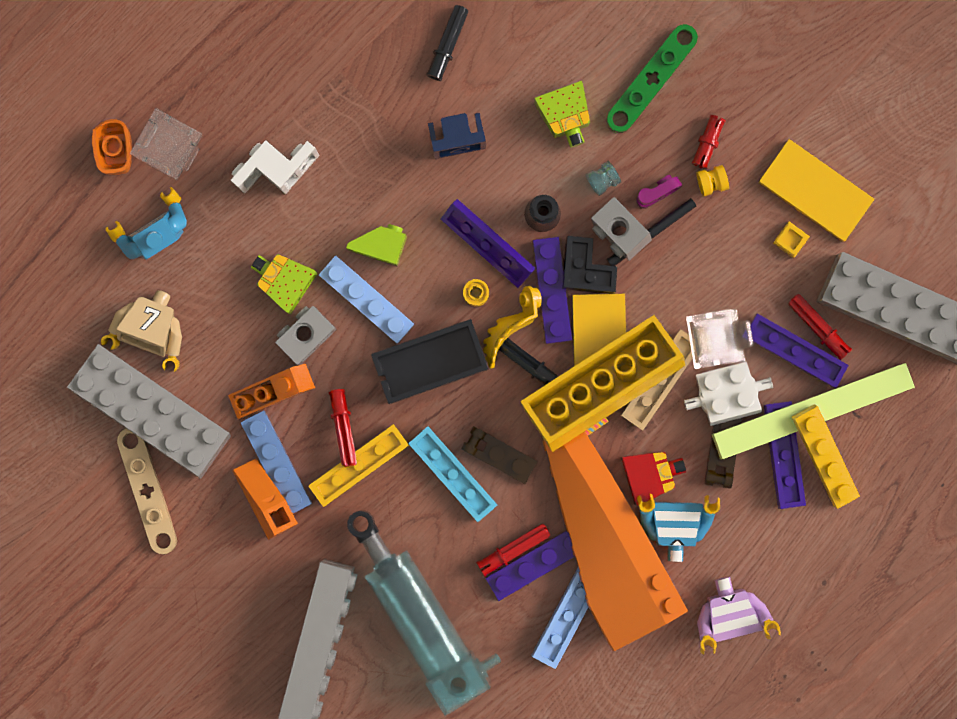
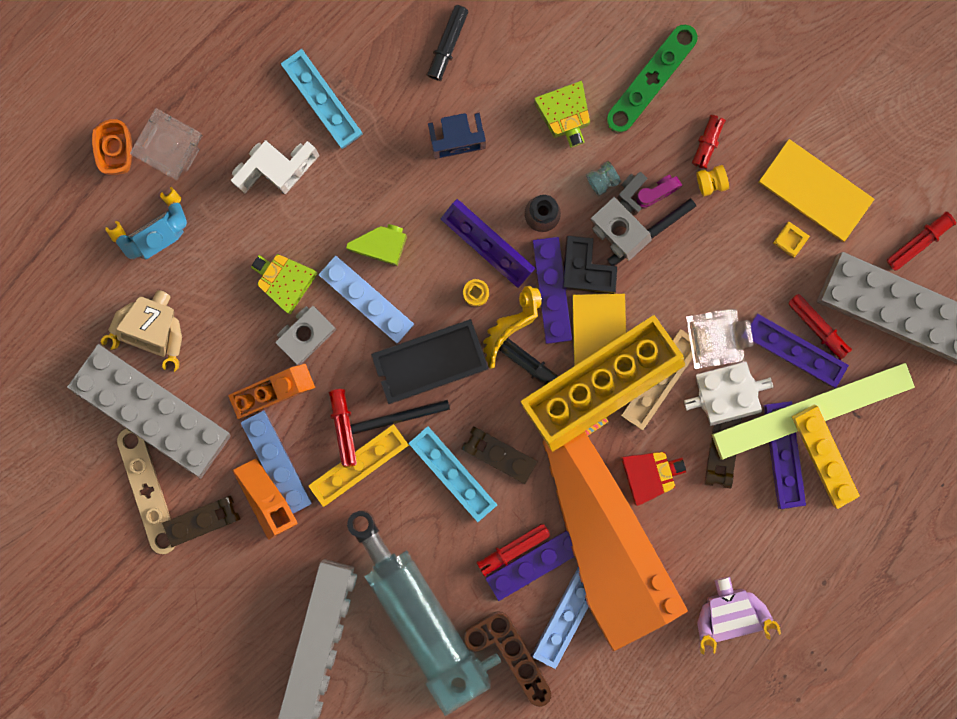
torso [637,494,720,562] -> none
none -> dark brown plate [162,495,241,547]
none -> medium azure plate [281,49,363,149]
none -> black bar [350,400,450,435]
none -> reddish brown beam [464,611,551,707]
none -> dark grey bracket [617,172,648,215]
none -> red axle [887,211,957,271]

